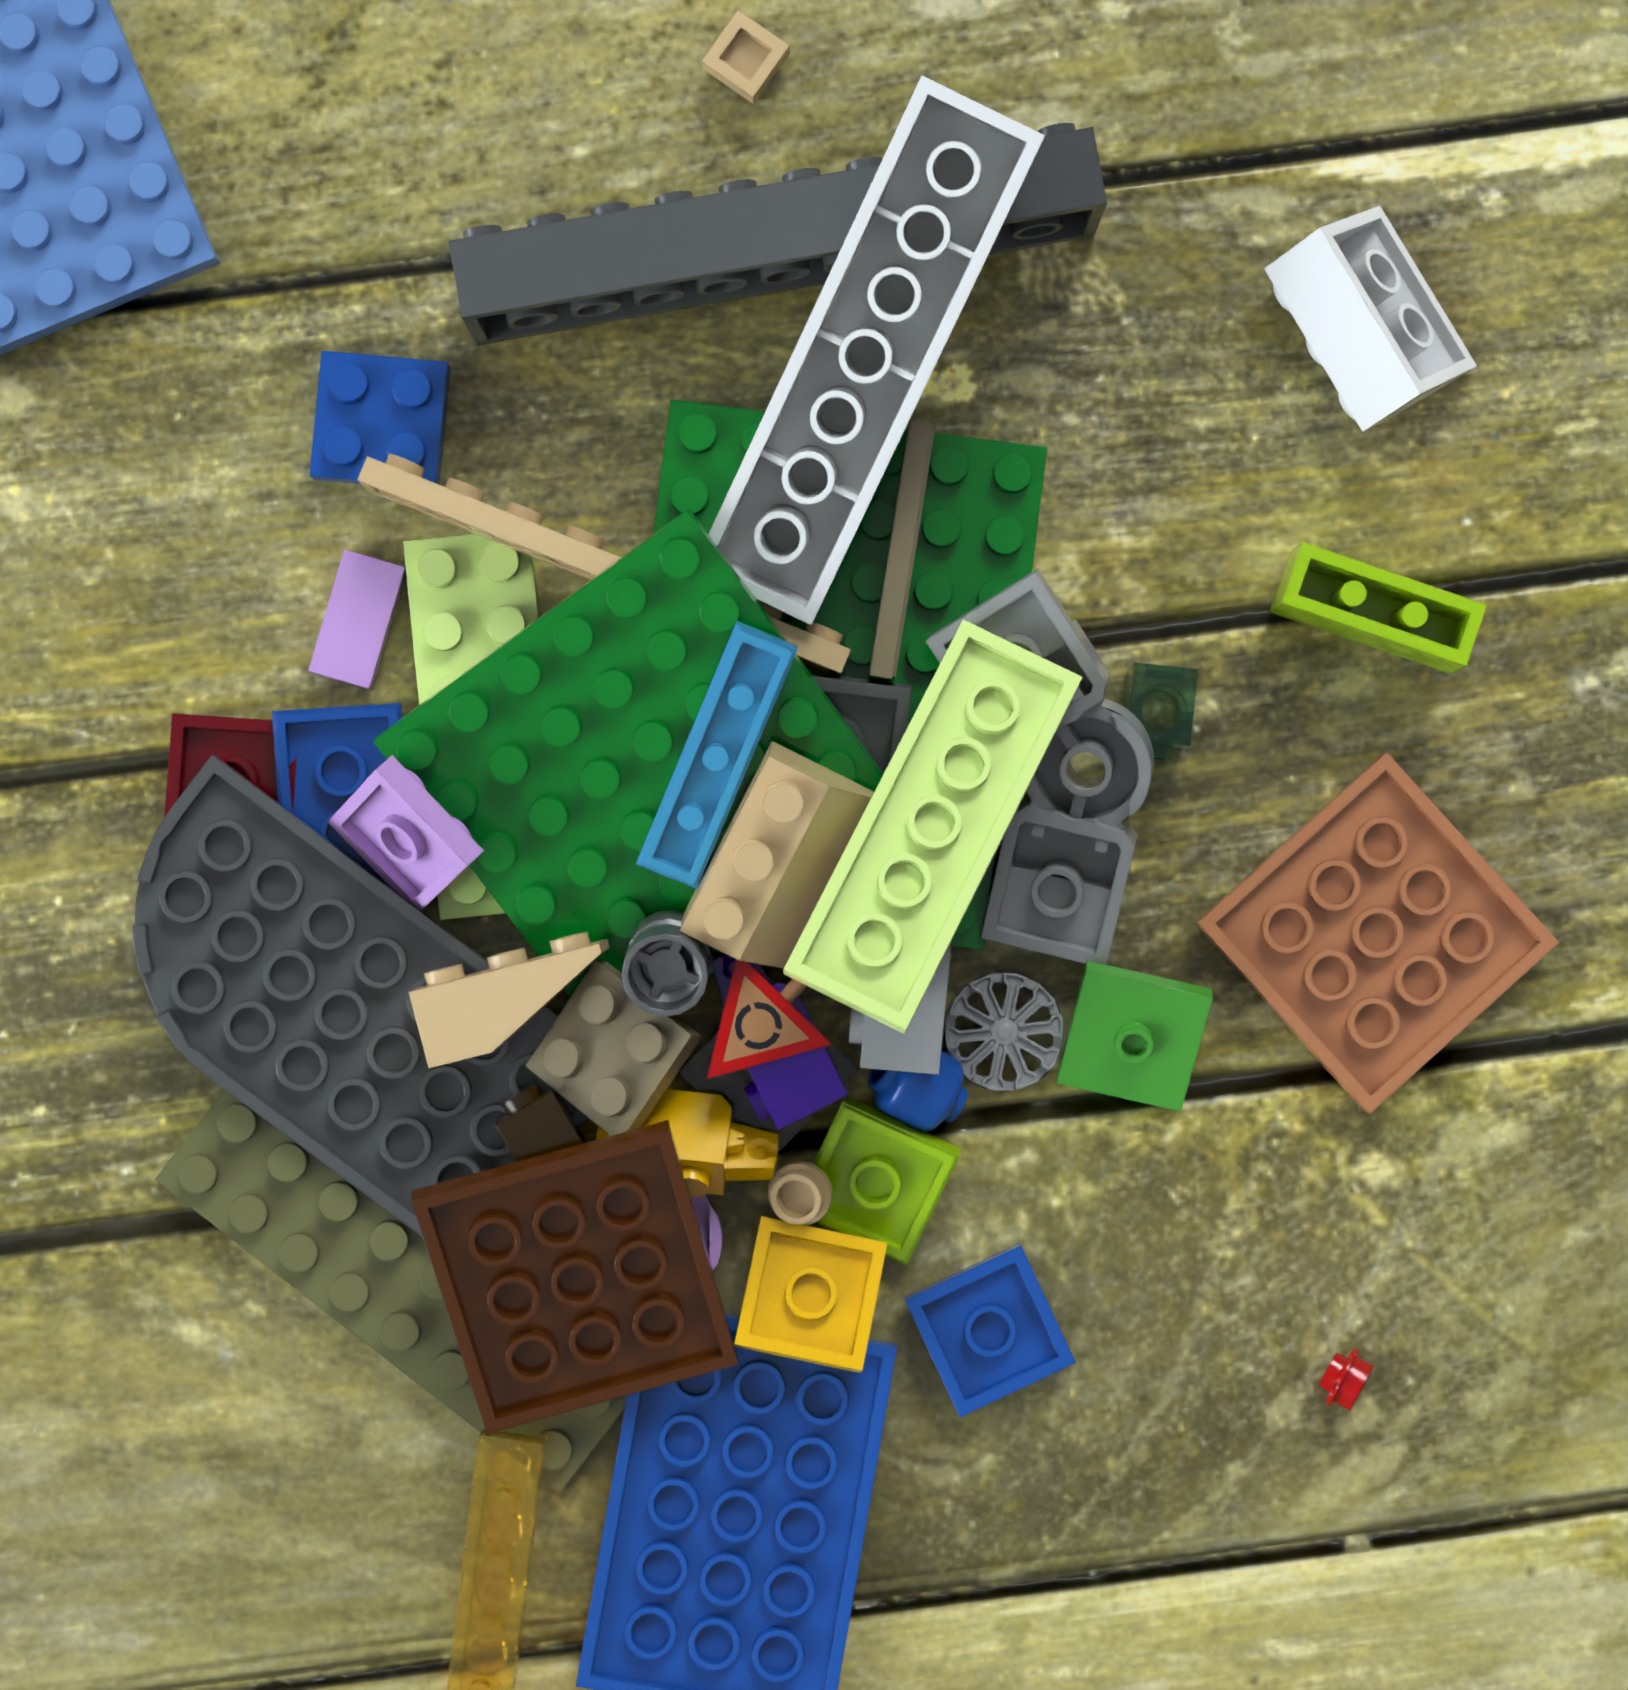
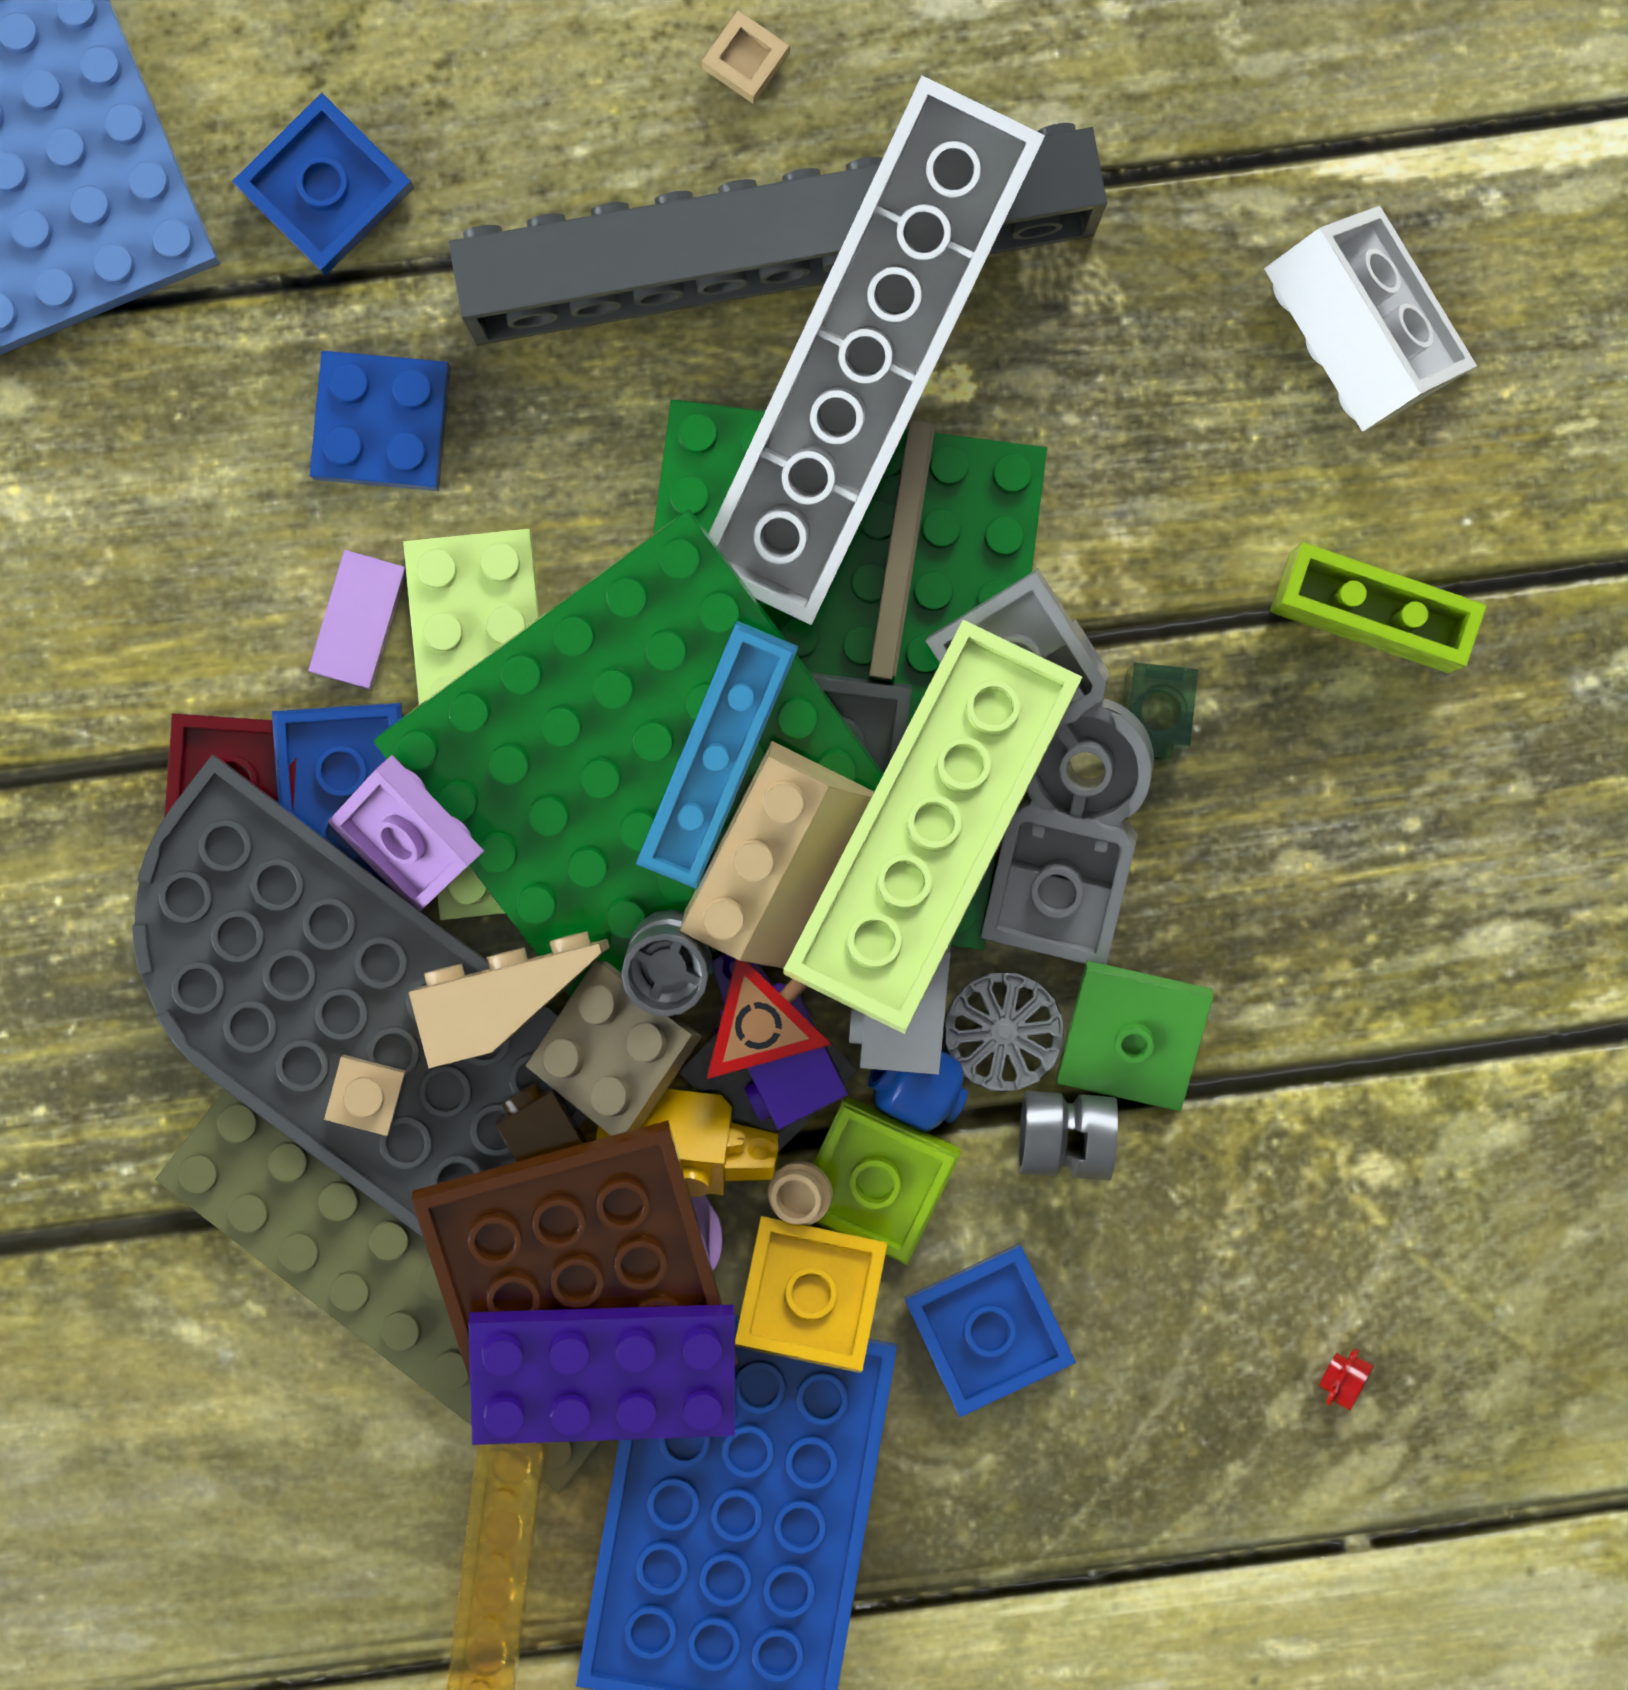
tan plate [357,454,851,676] -> none
nougat plate [1195,752,1559,1114] -> none
none -> blue plate [232,93,415,276]
none -> tan plate [324,1055,406,1136]
none -> dark purple plate [468,1304,735,1445]
none -> flat silver wheel [1019,1091,1118,1180]

